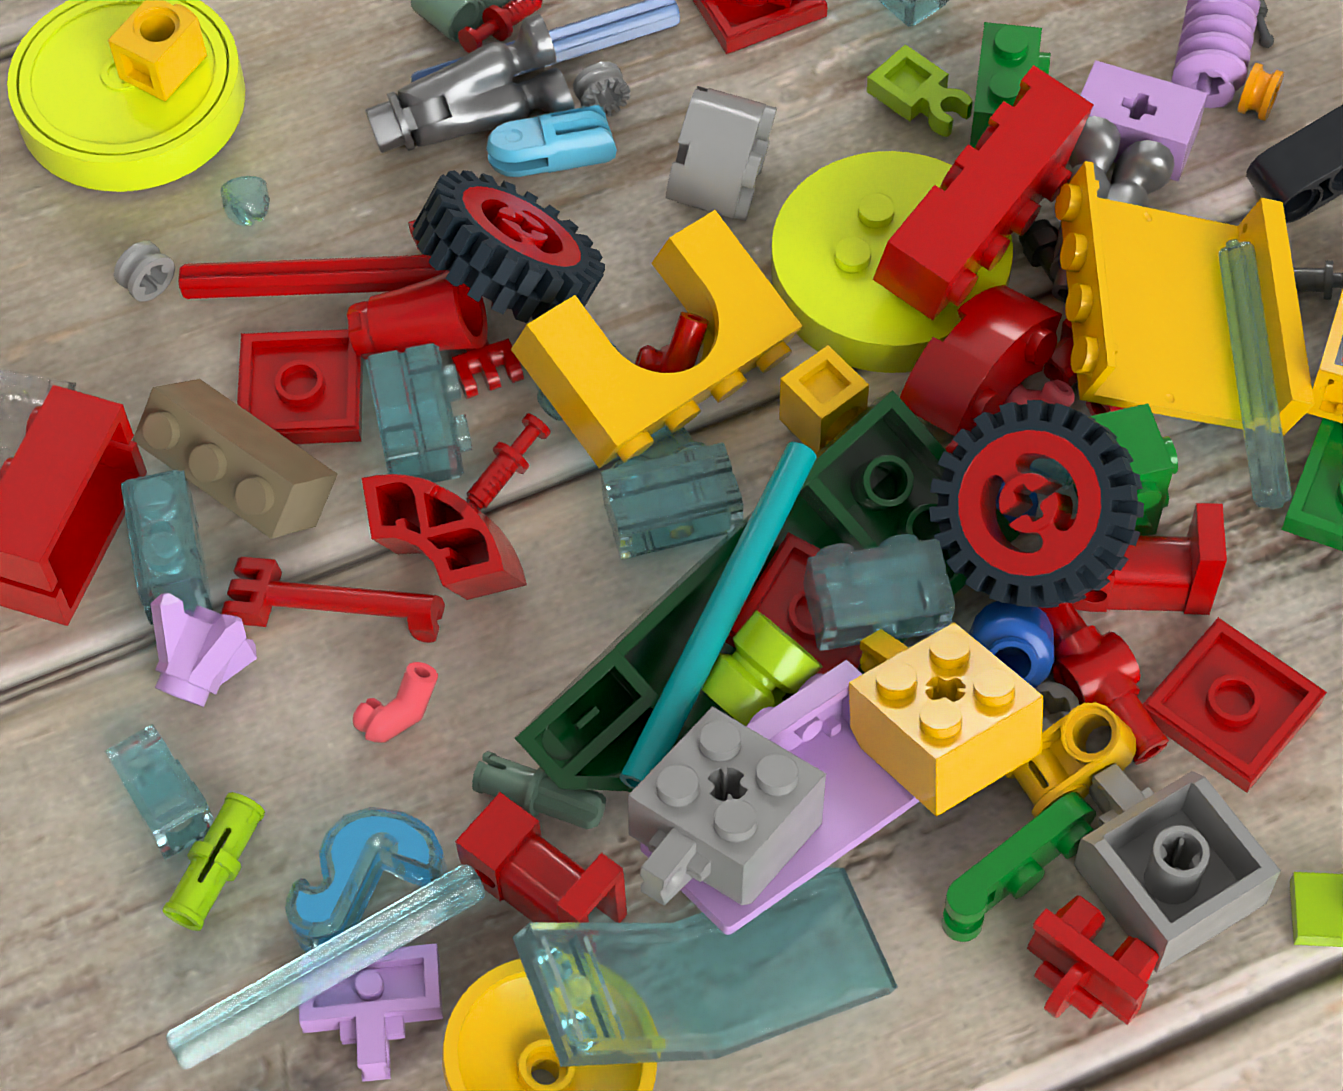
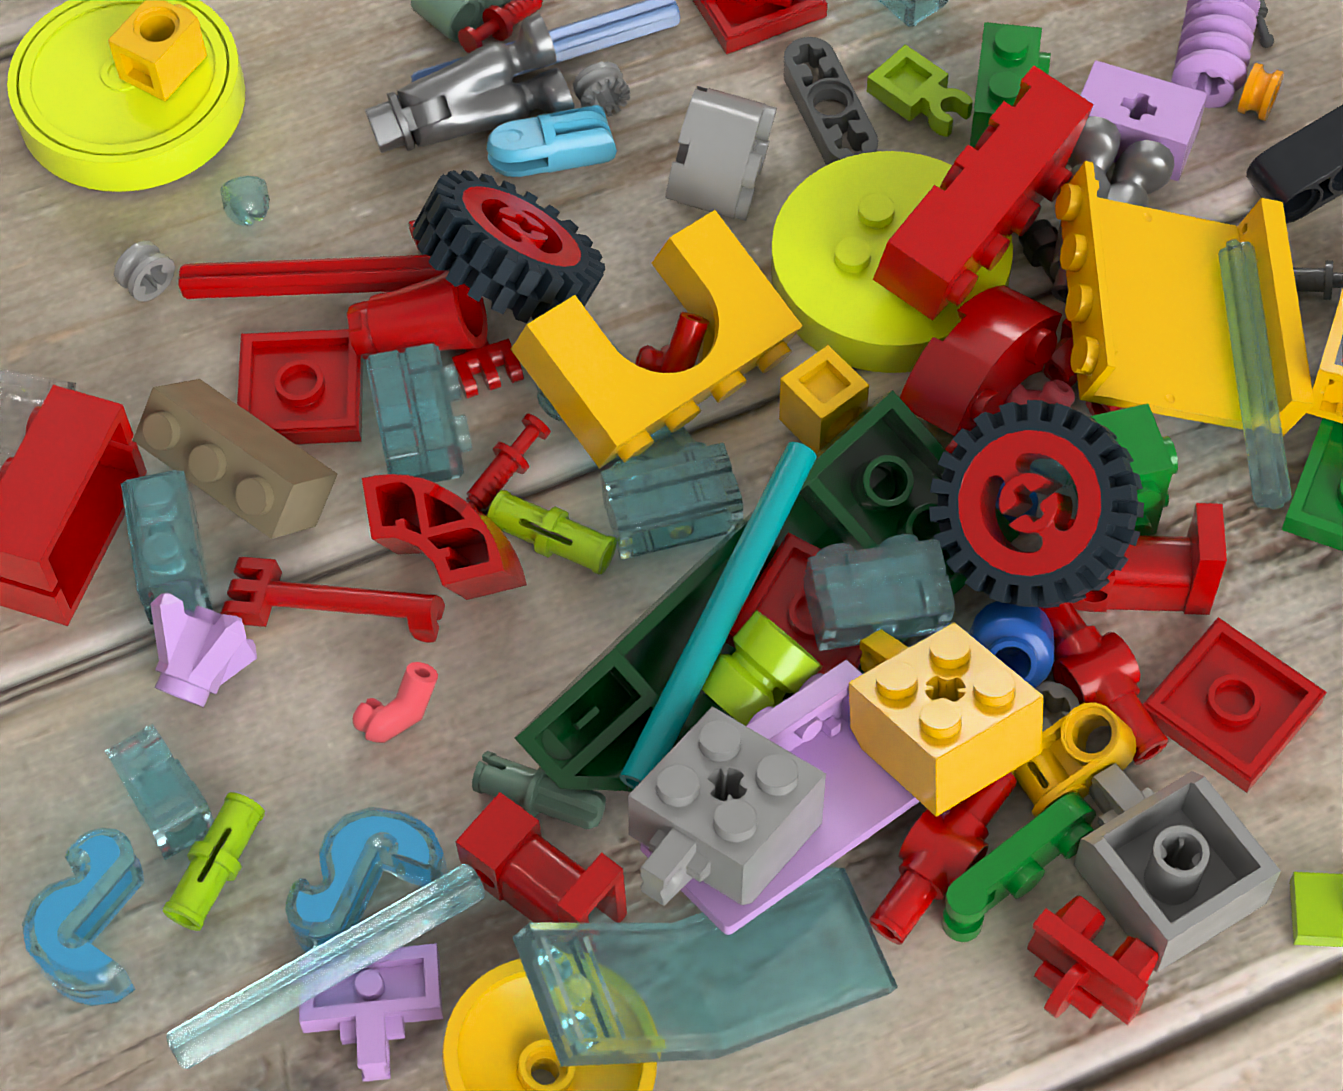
none -> clear light blue animal [22,828,144,1006]
none -> lime pin [487,490,617,575]
none -> dark grey beam [784,37,878,166]
none -> red pin [869,772,1017,945]

